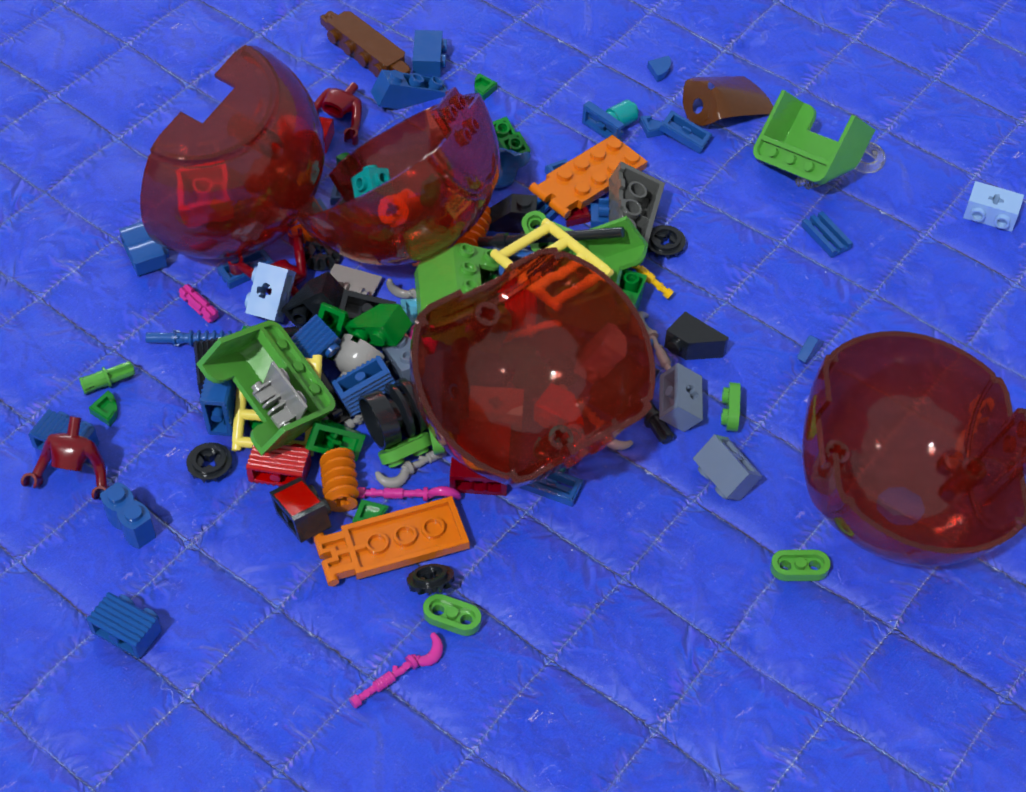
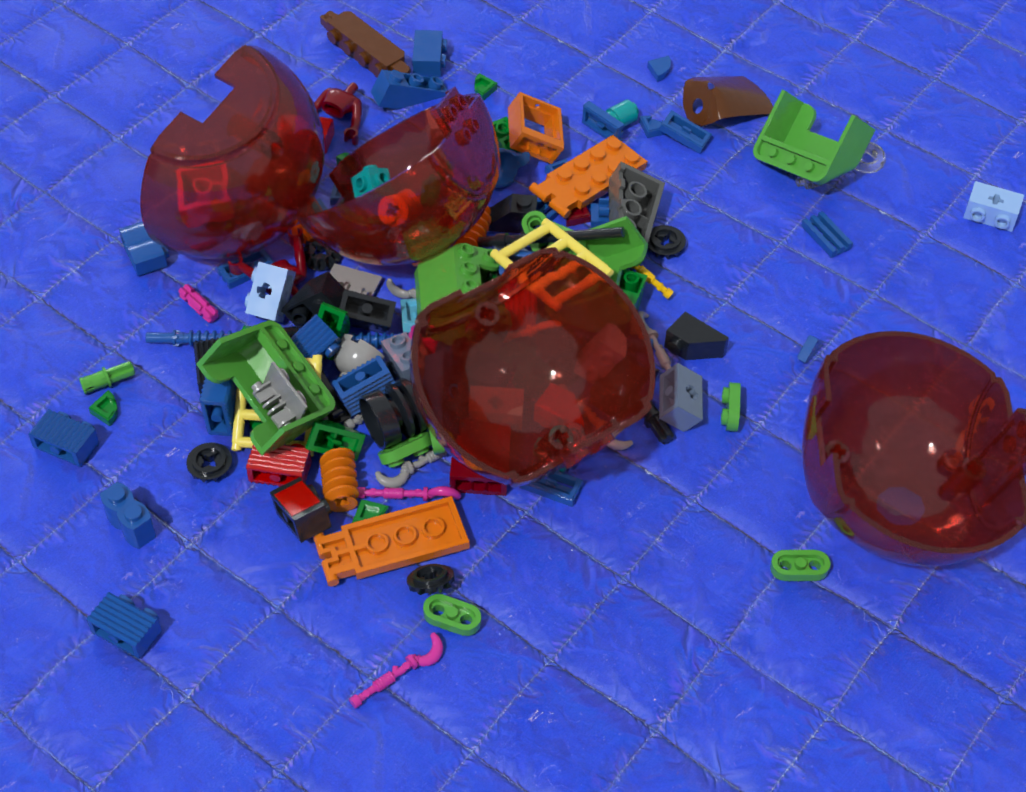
dark red piece [21,416,110,500] -> none
green slope [344,304,412,347] -> none
sand blue brick [693,434,762,501] -> none
none -> orange window [508,92,564,164]

